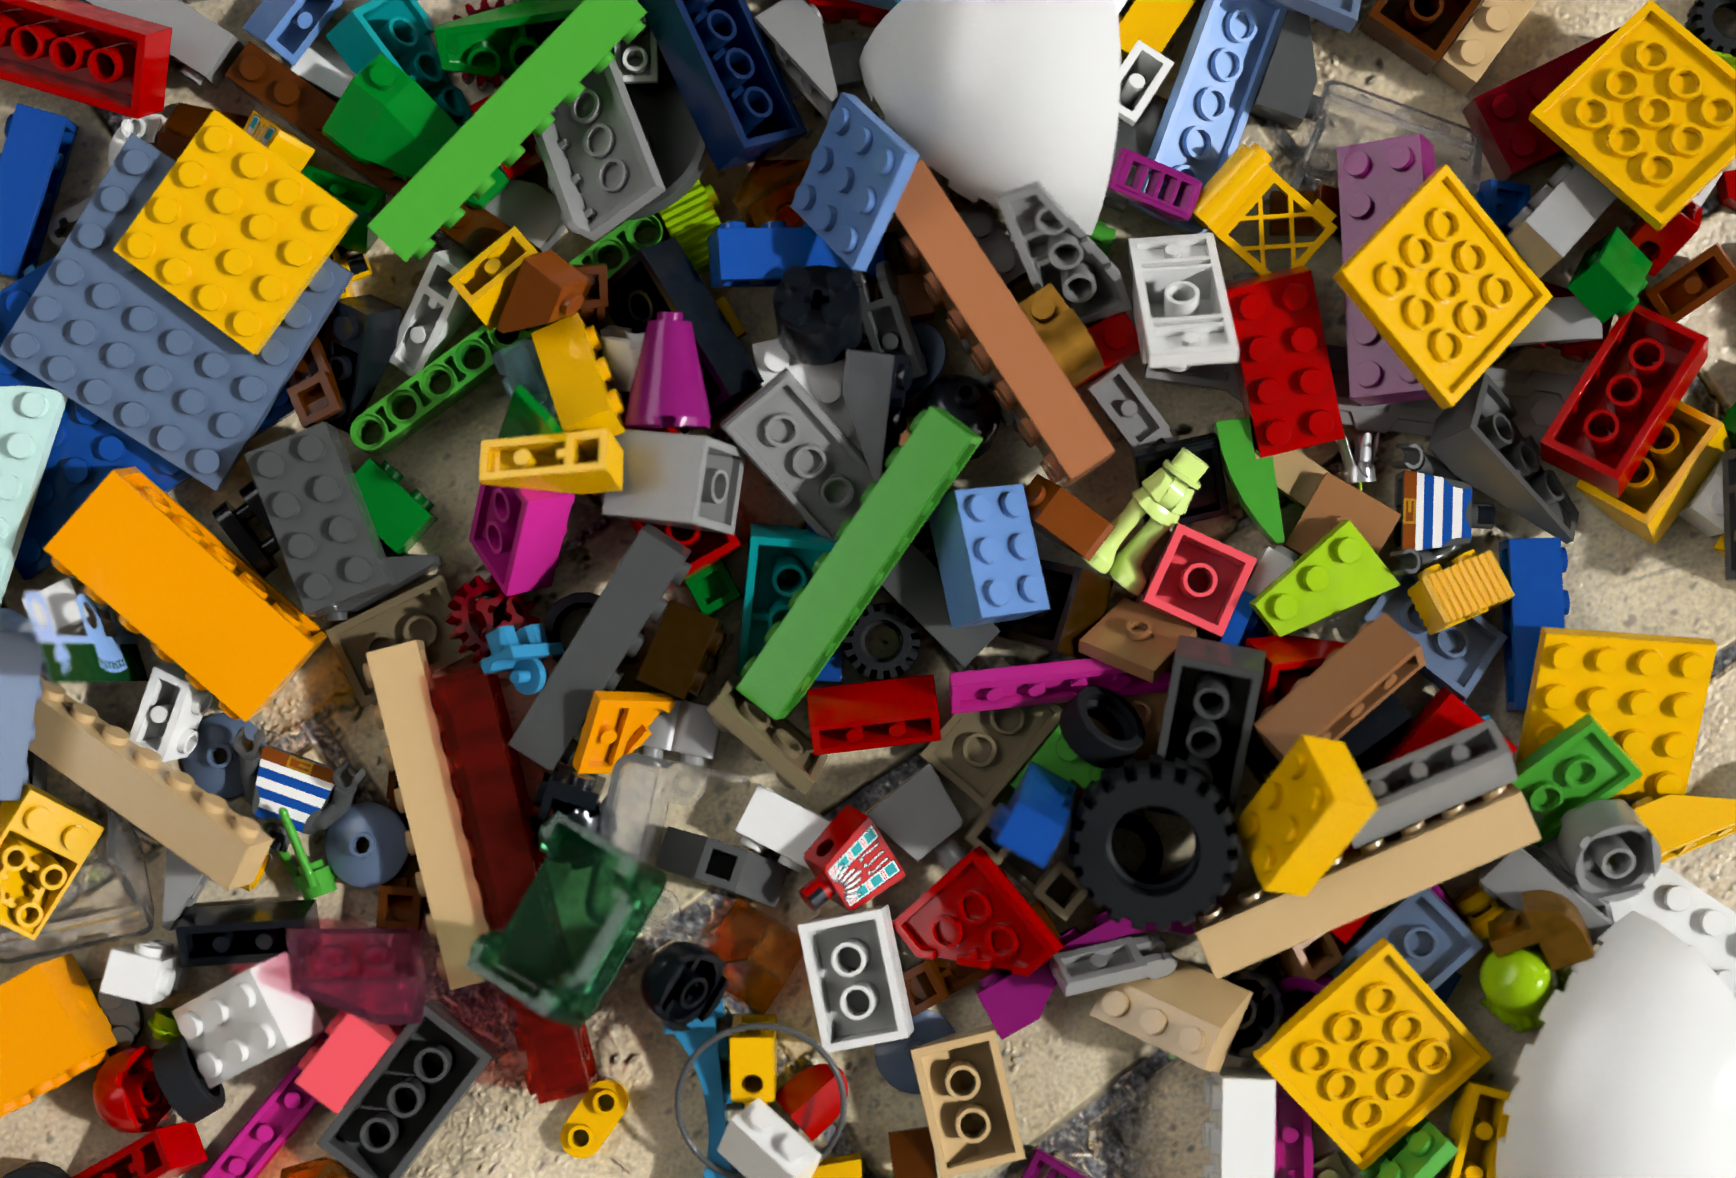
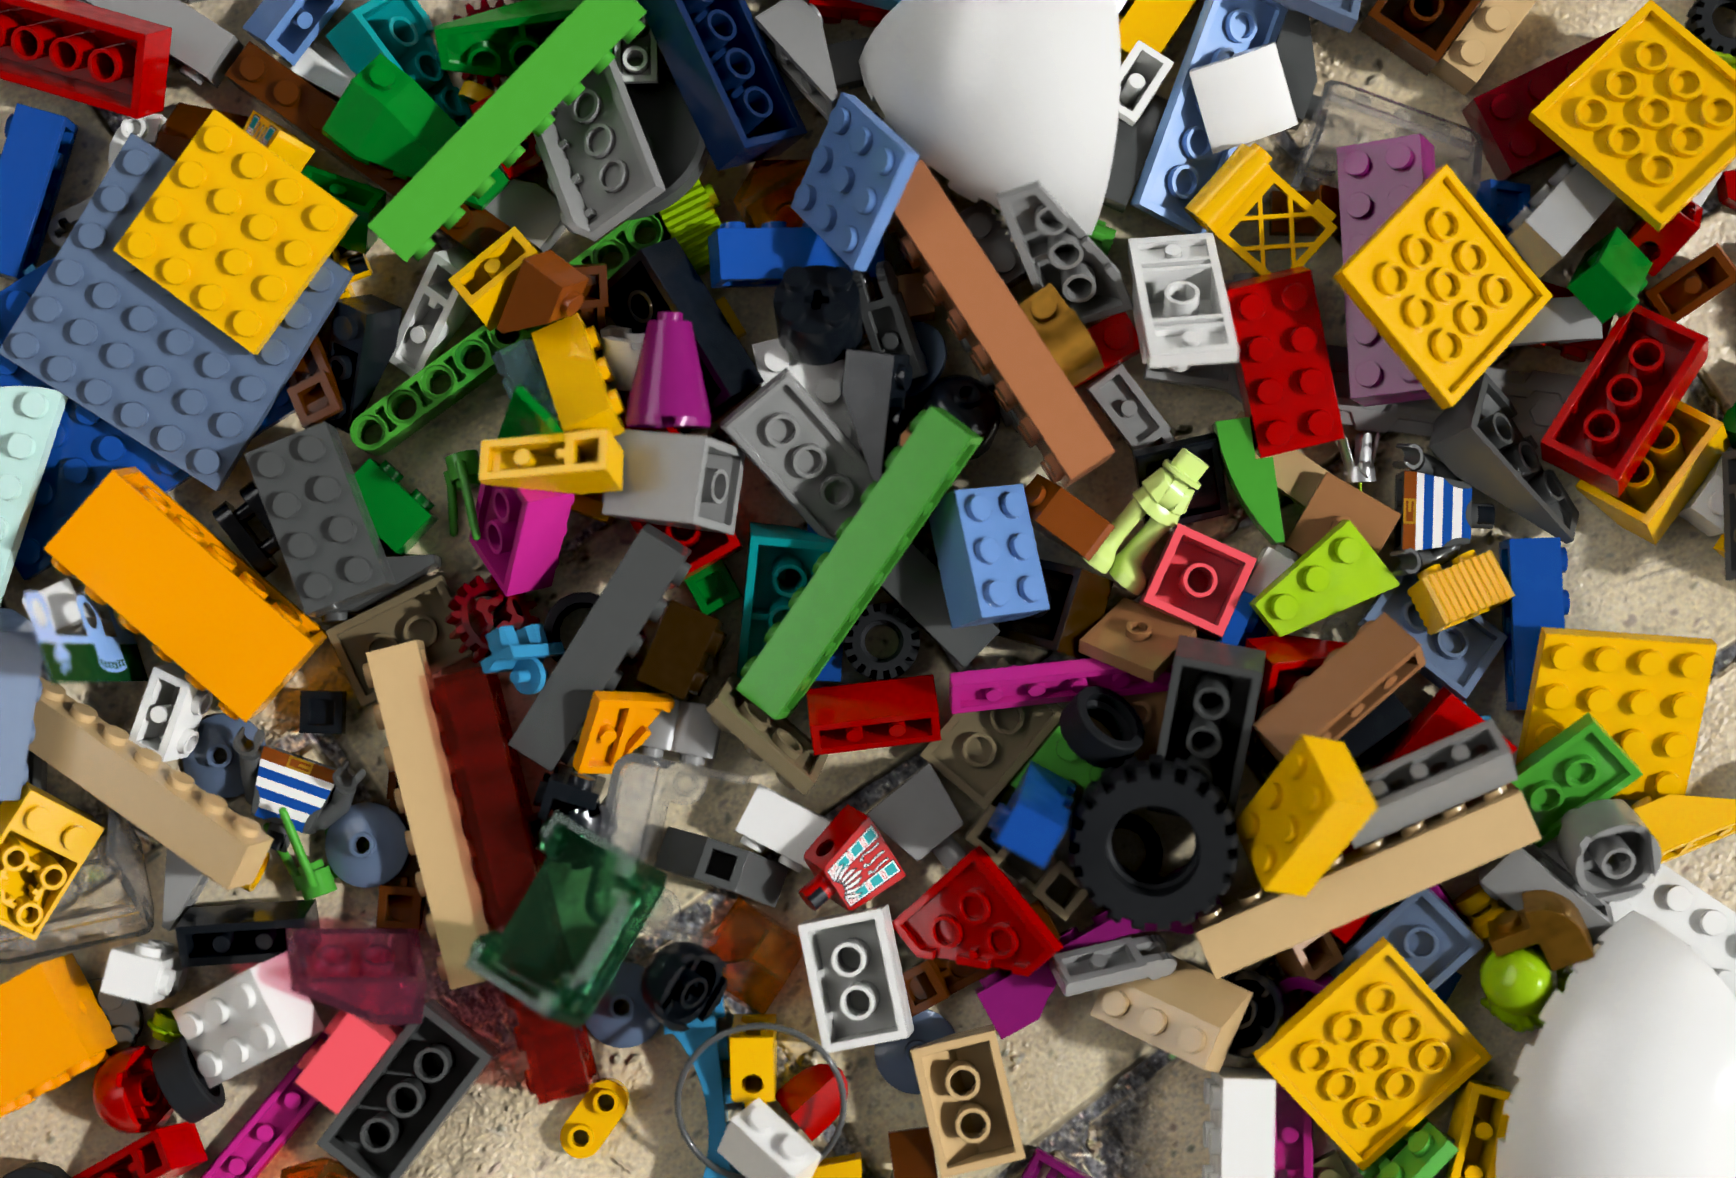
magenta slope [1107,148,1202,222] -> none
none -> black plate [299,691,347,734]
none -> bright green plant [443,450,481,540]
none -> yellow tile [458,80,495,105]
none -> plate [570,493,614,525]
none -> sand blue dish [581,962,662,1048]
none -> white slope [1189,42,1298,154]

